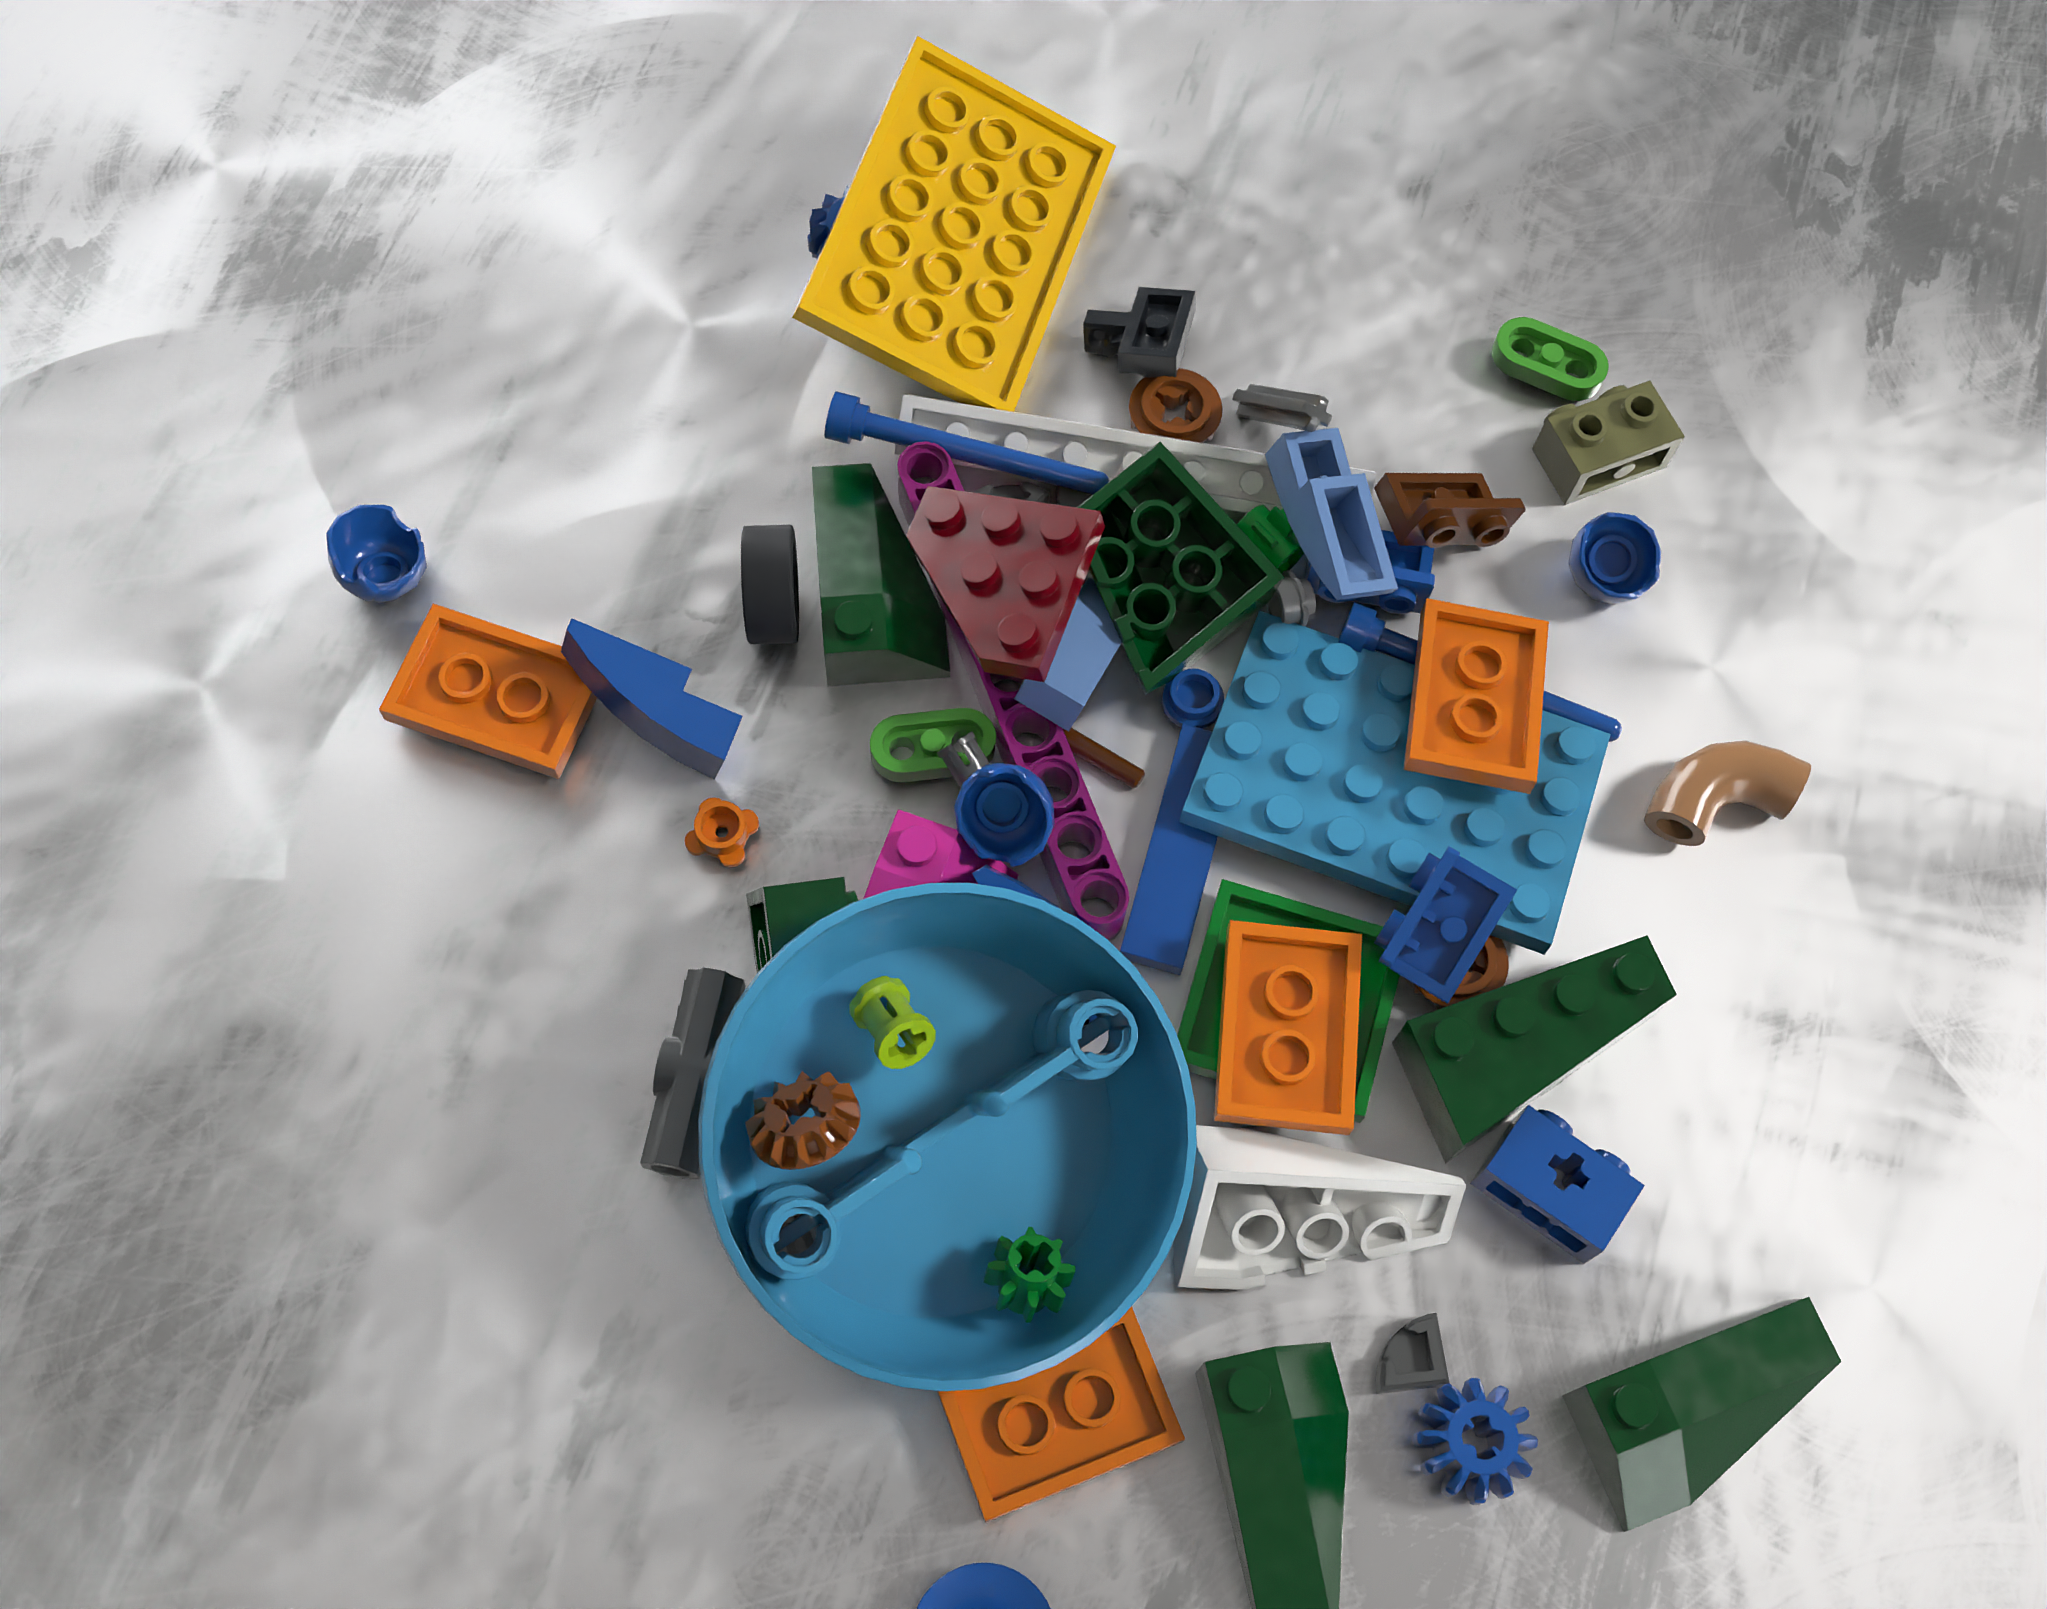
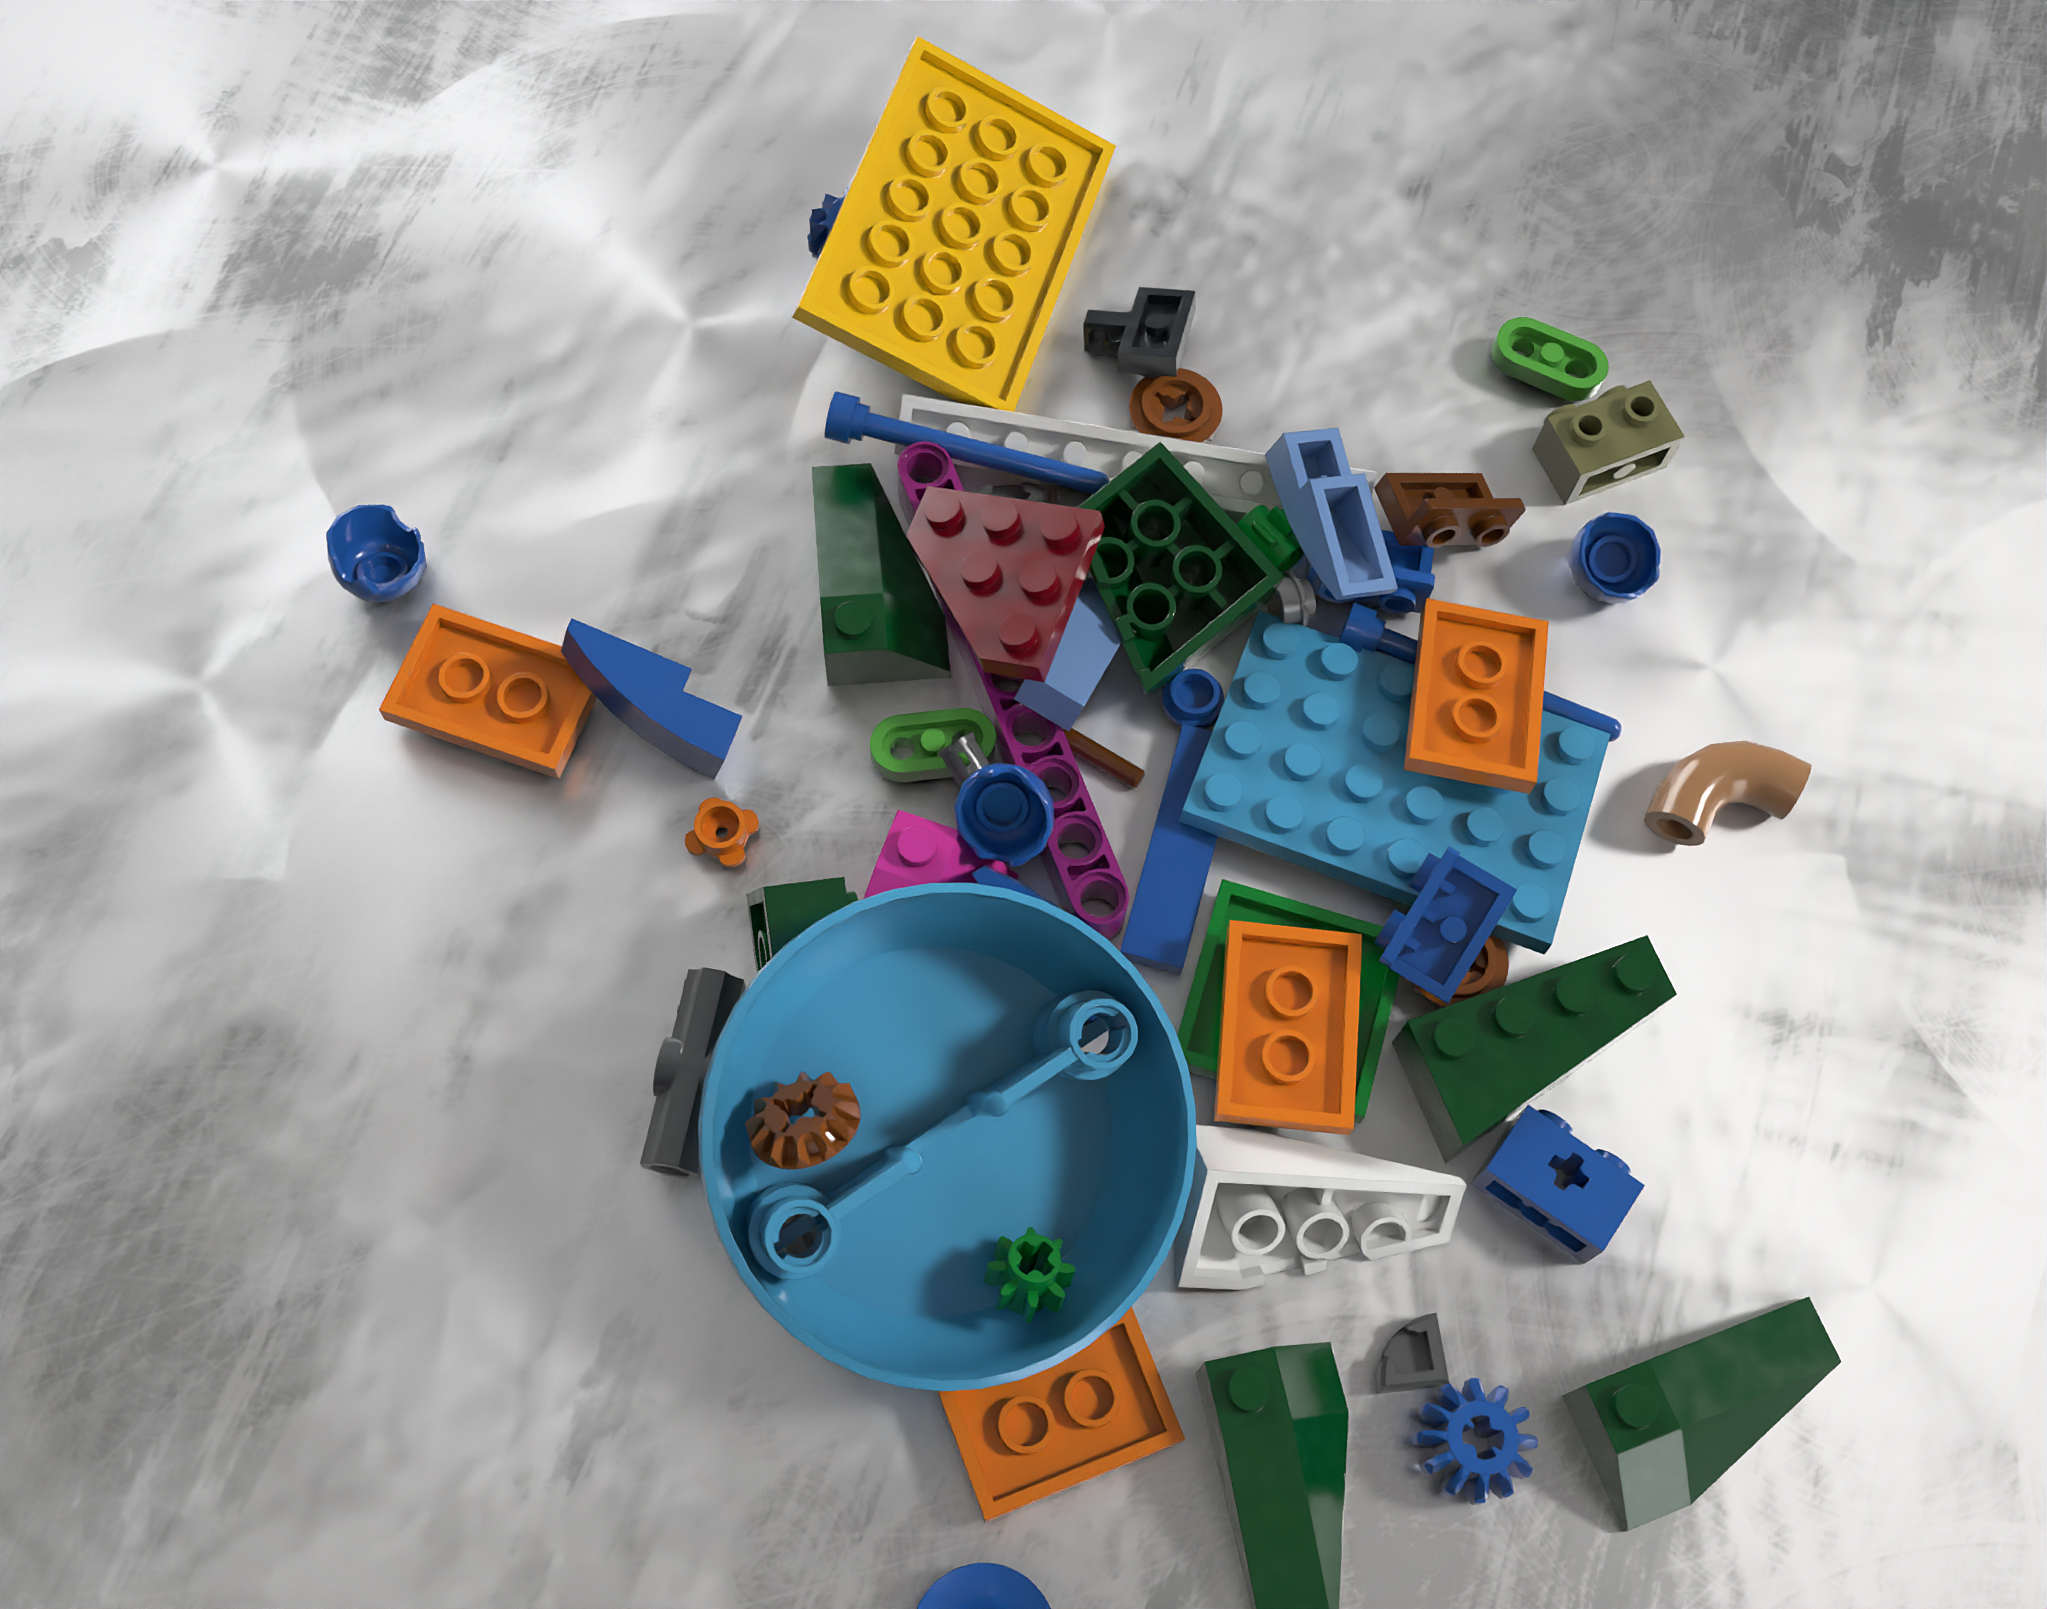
black tyre [741,524,799,644] -> none
lime bush [849,976,936,1069] -> none
dark grey axle [1232,384,1333,432] -> none

